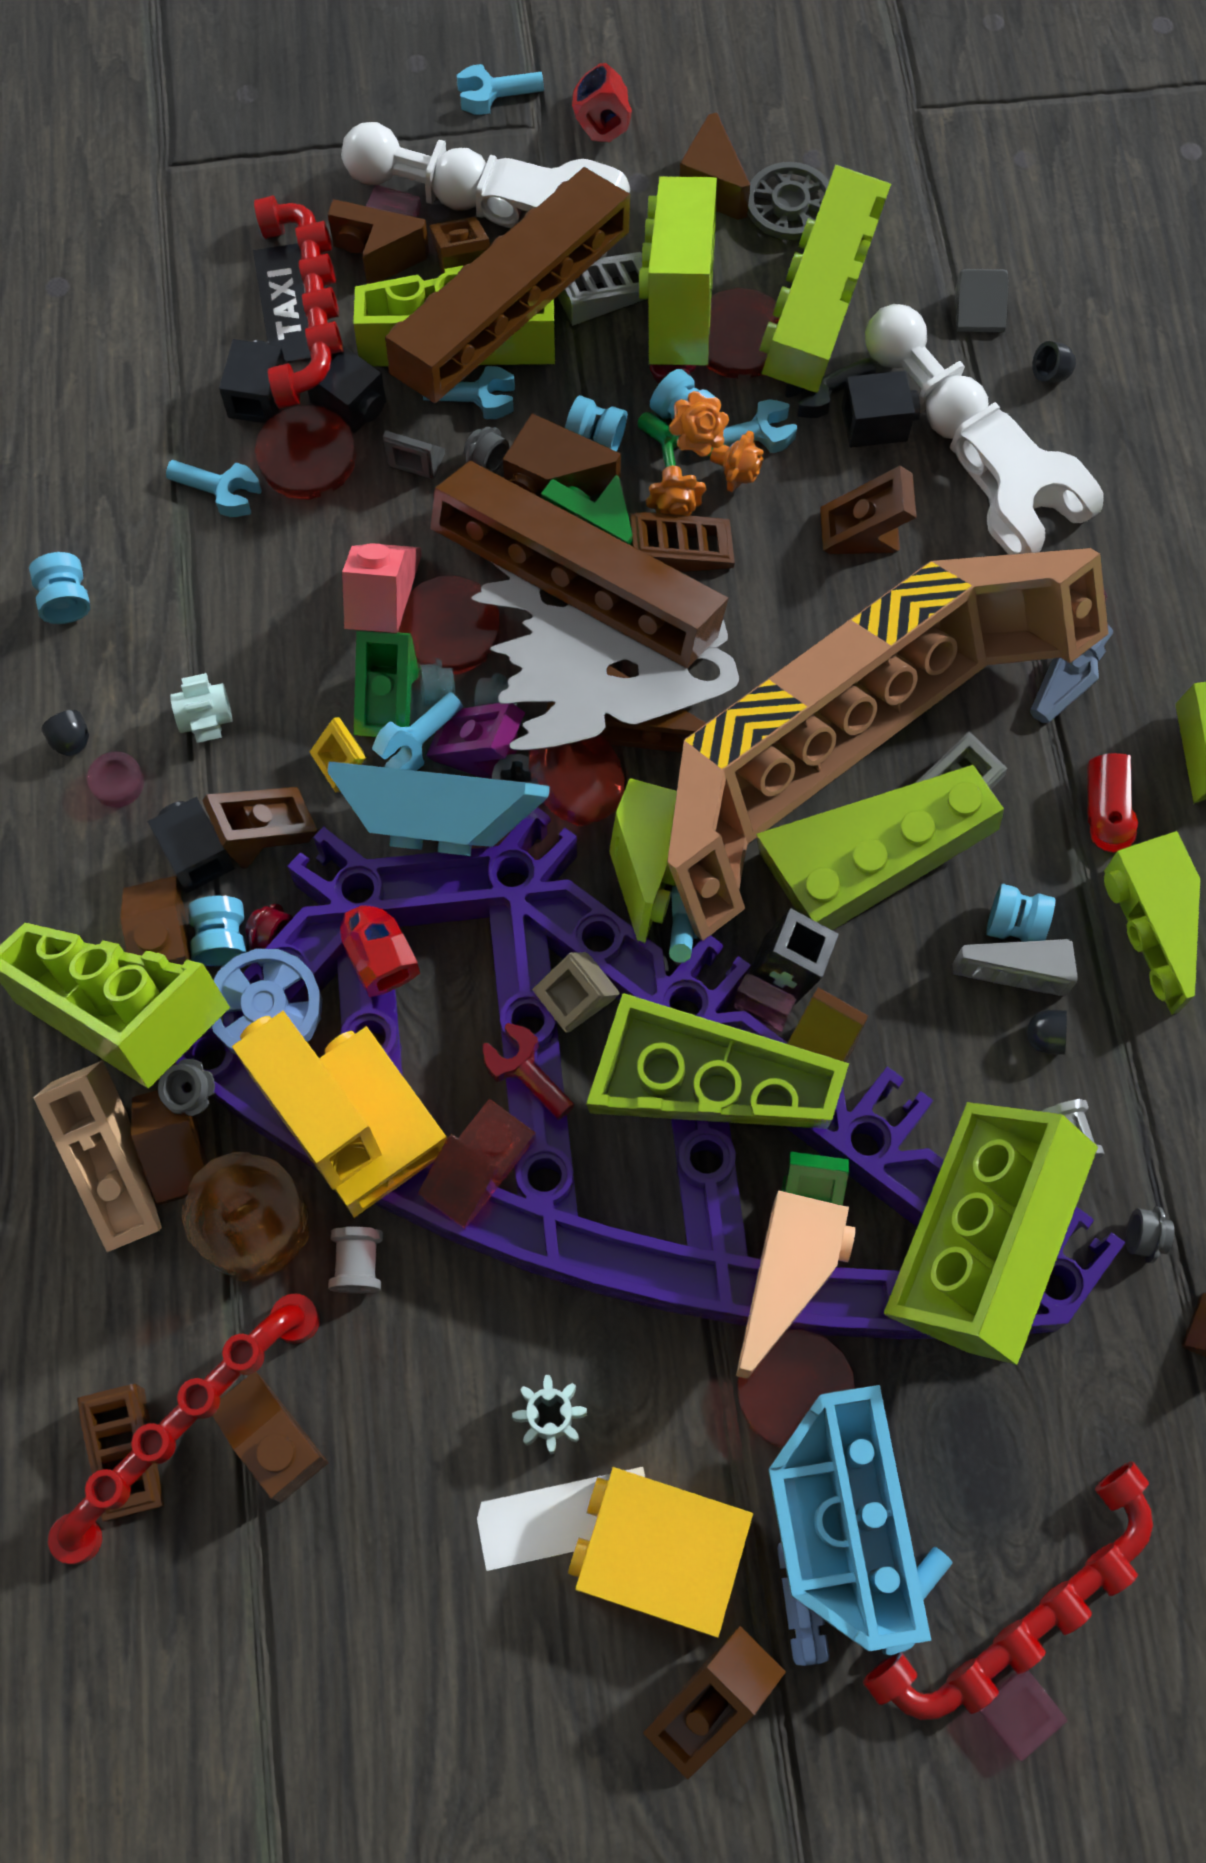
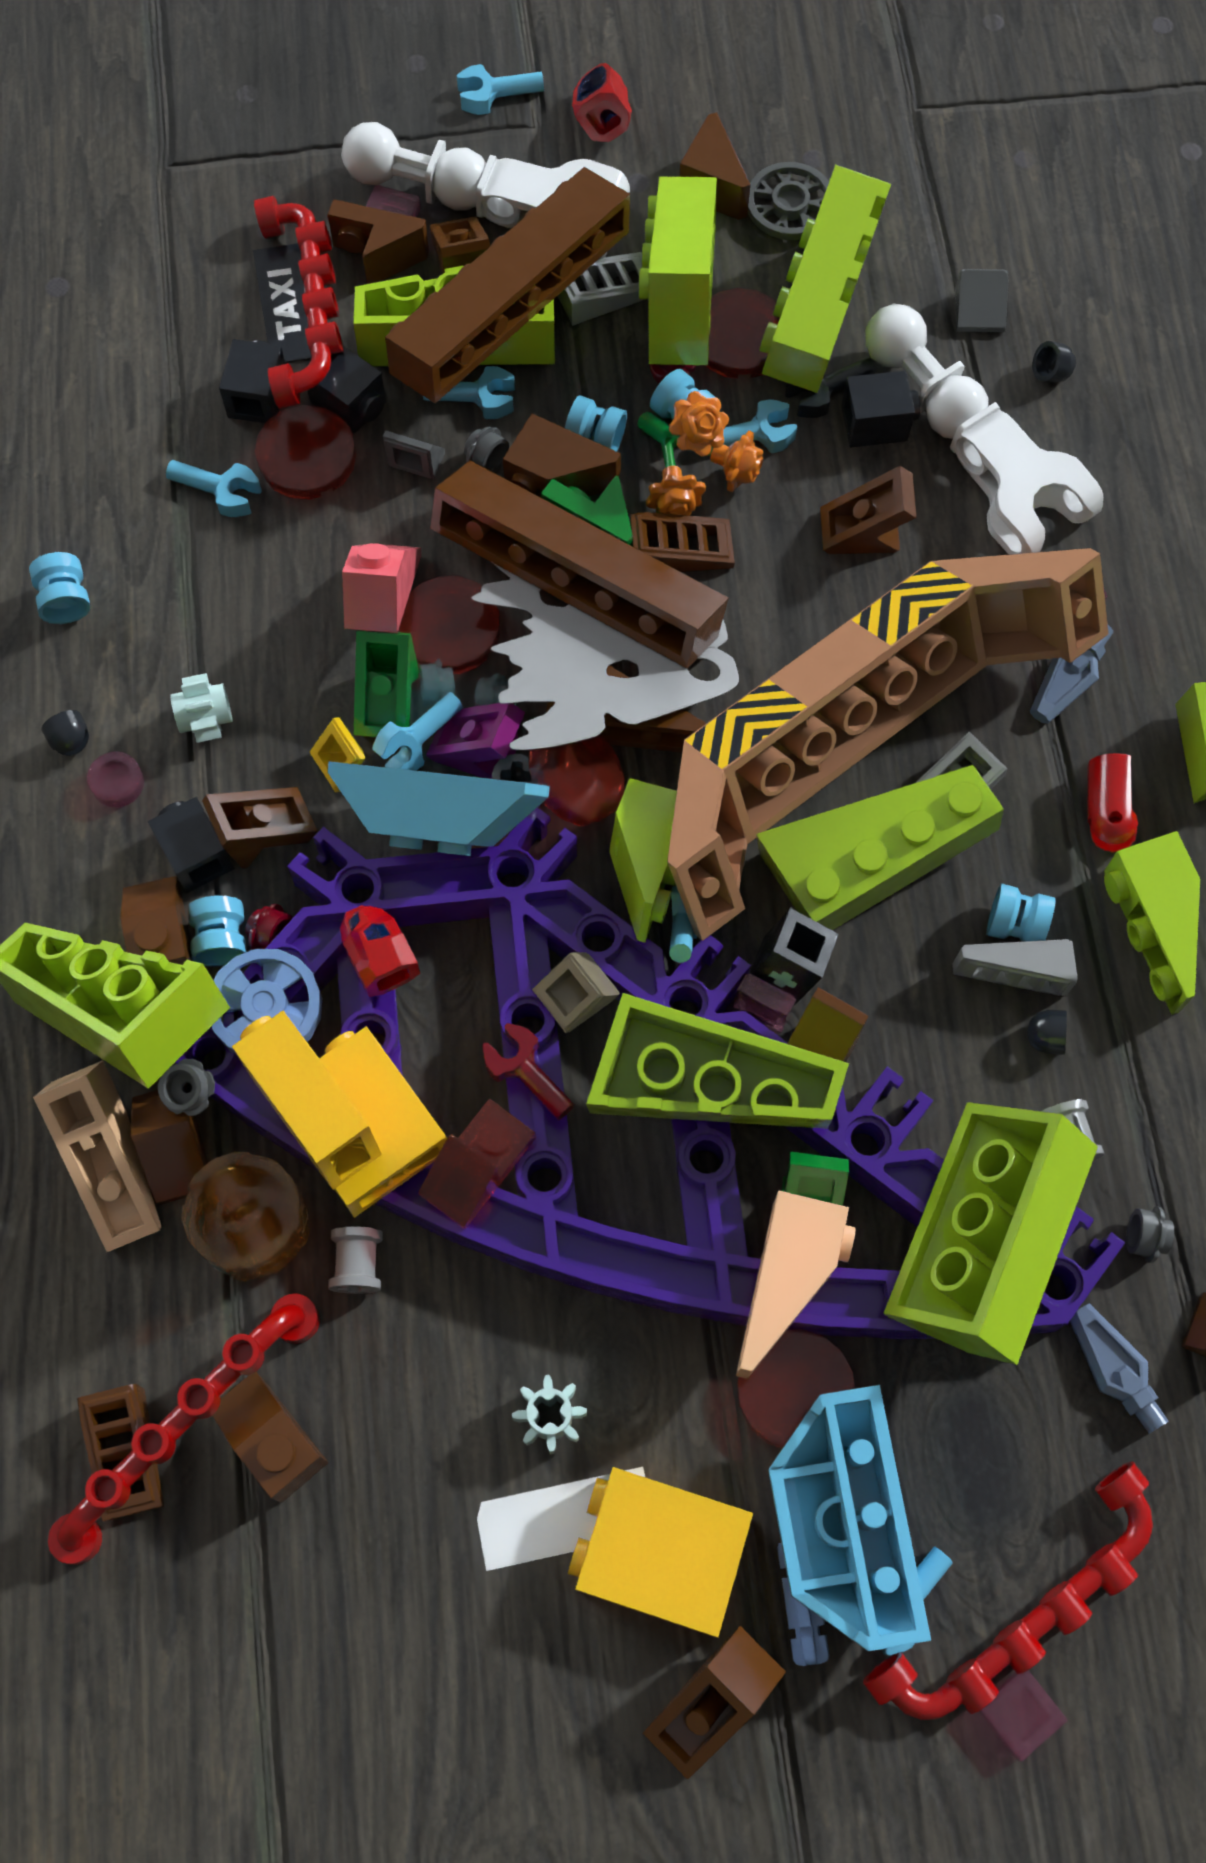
none -> sand blue piece [1070,1303,1169,1434]

